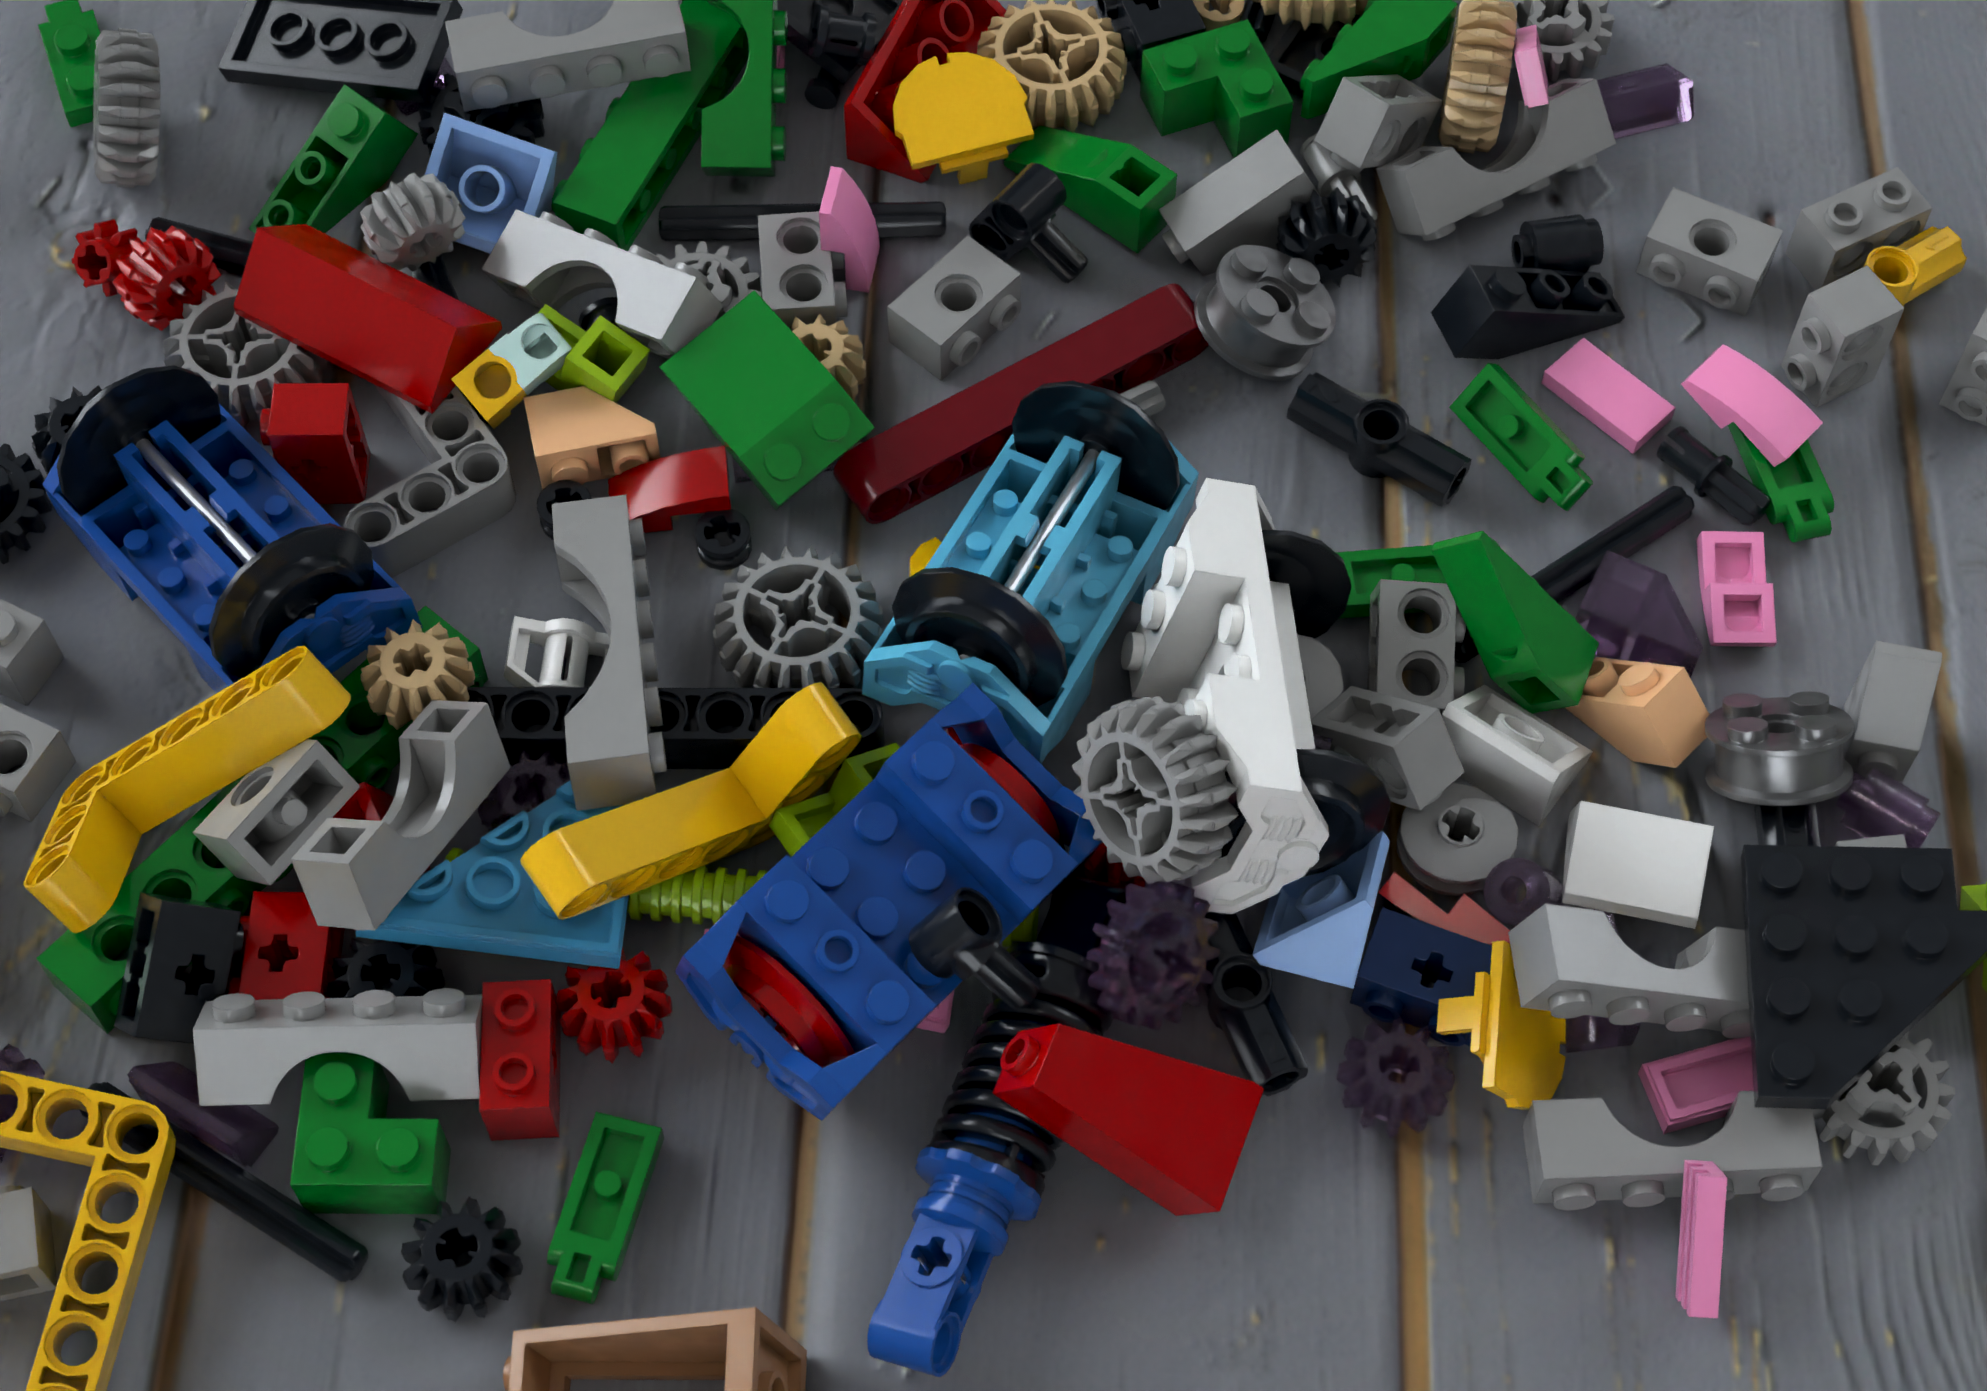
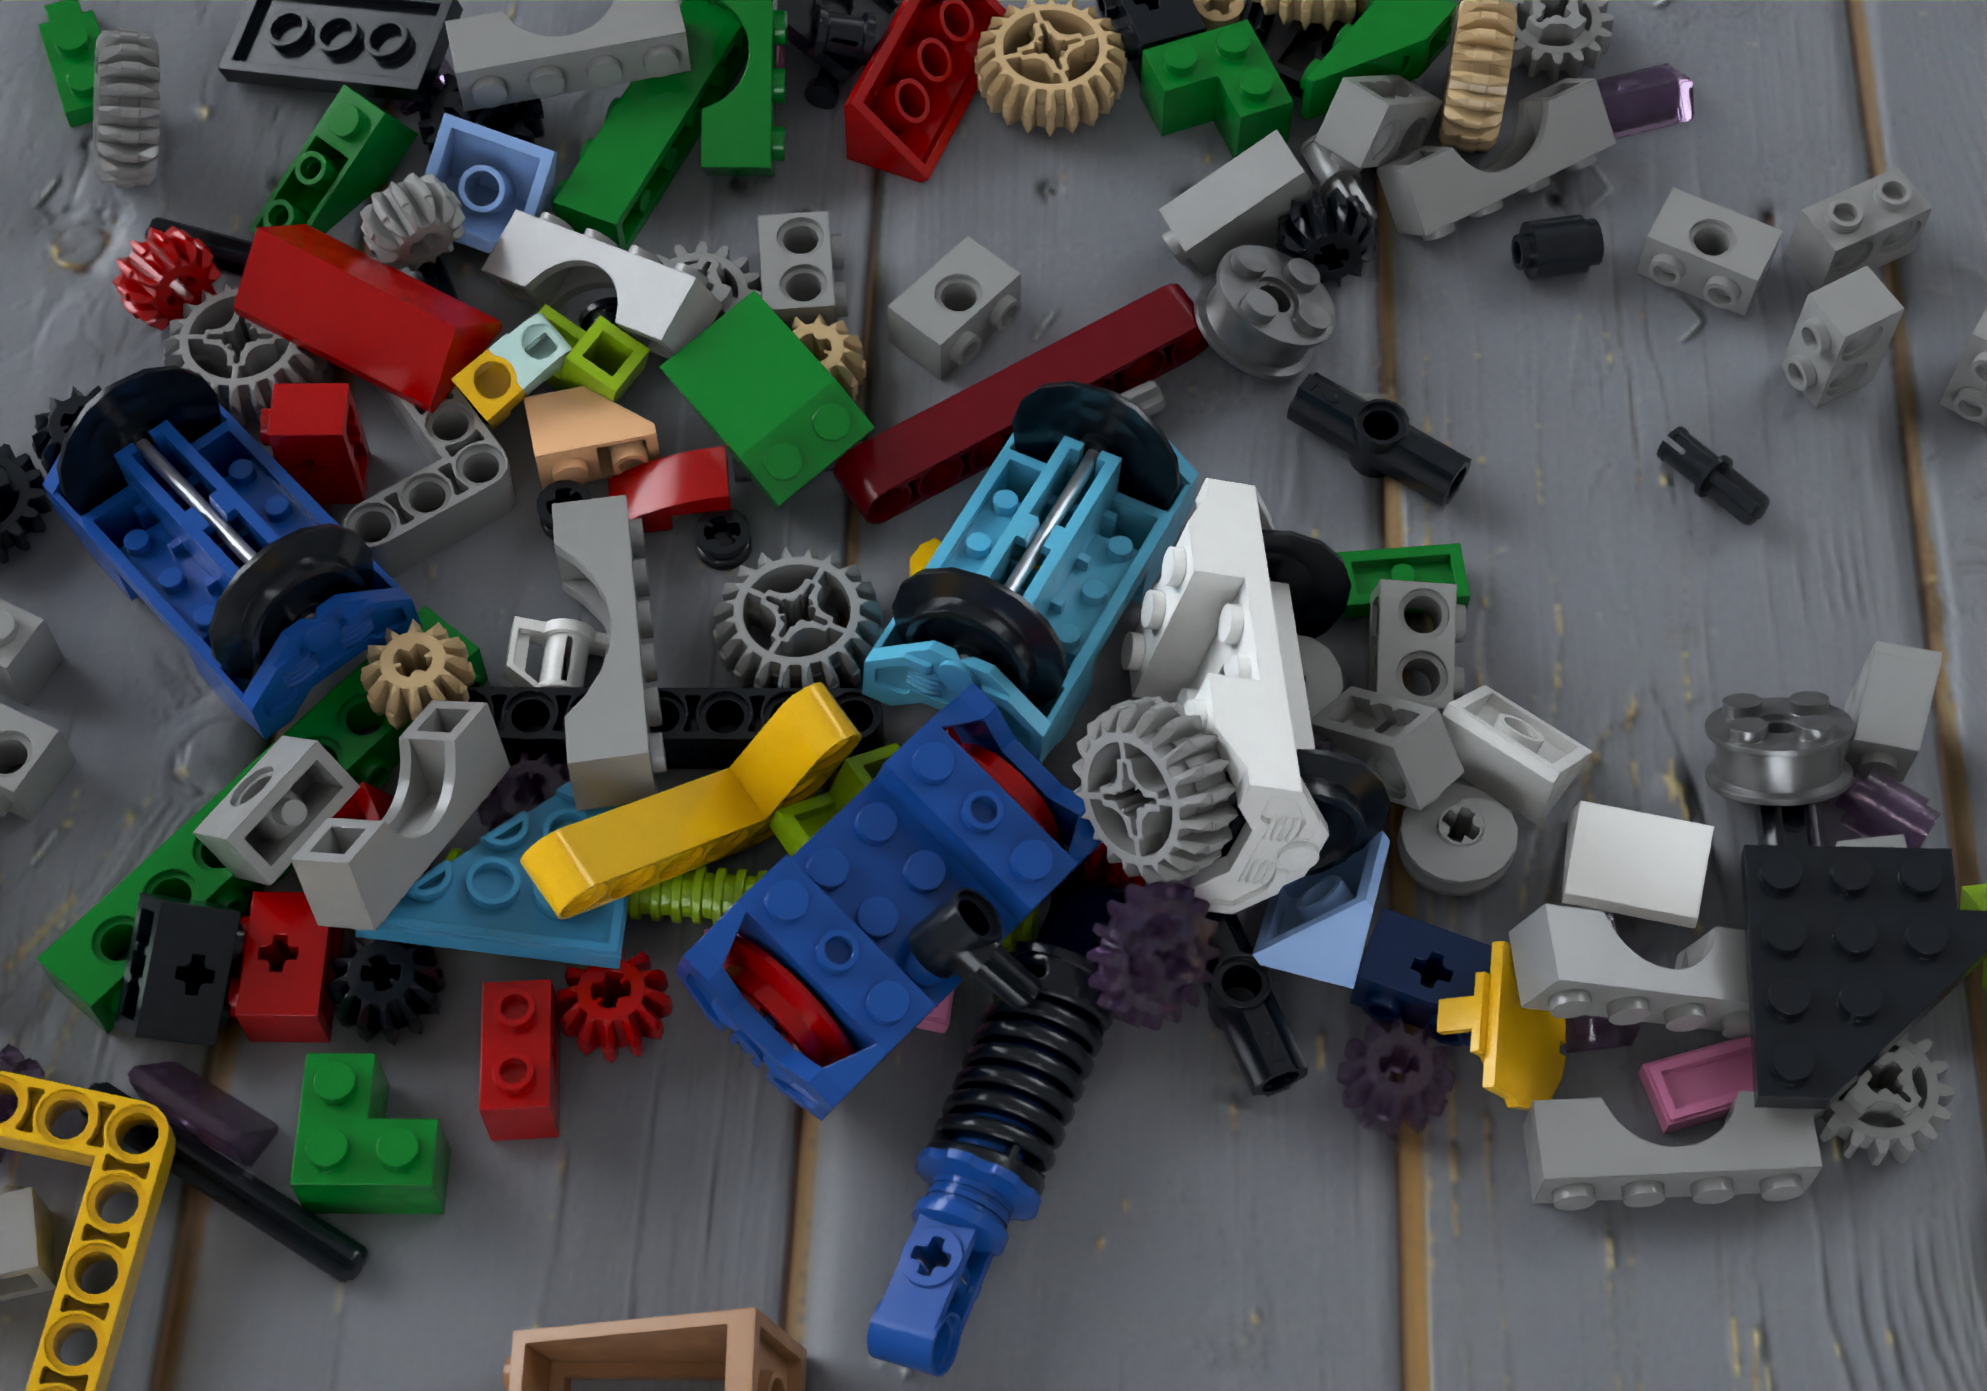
yellow beam [23,646,351,933] -> none
red gear [71,219,143,297] -> none
light grey arch [193,988,482,1106] -> none
black gear [401,1196,523,1322] -> none
green hinge [547,1112,664,1304] -> none
black axle [658,201,946,241] -> none
bright pink slope [819,166,880,293] -> none
yellow piece [892,52,1034,185] -> none
black beam [969,163,1088,283] -> none
red slope [992,1023,1264,1216] -> none
green slope [1004,126,1177,254] -> none
red slope [1378,872,1510,946] -> none
black slope [1431,265,1625,359] -> none
green slope [1431,531,1599,714] -> none
green hinge [1449,363,1593,511] -> none
black axle [1455,486,1695,663] -> none
clear purple brick [1484,858,1563,926] -> none
bright pink tile [1514,25,1549,108] -> none
bright pink tile [1541,337,1676,454] -> none
light nougat slope [1565,657,1710,768] -> none
clear purple slope [1576,550,1703,679] -> none
bright pink tile [1675,1160,1727,1319] -> none
bright pink slope [1681,344,1823,467] -> none
bright pink slope [1696,531,1777,647] -> none
green hinge [1728,422,1834,543] -> none
yellow piece [1862,226,1967,306] -> none

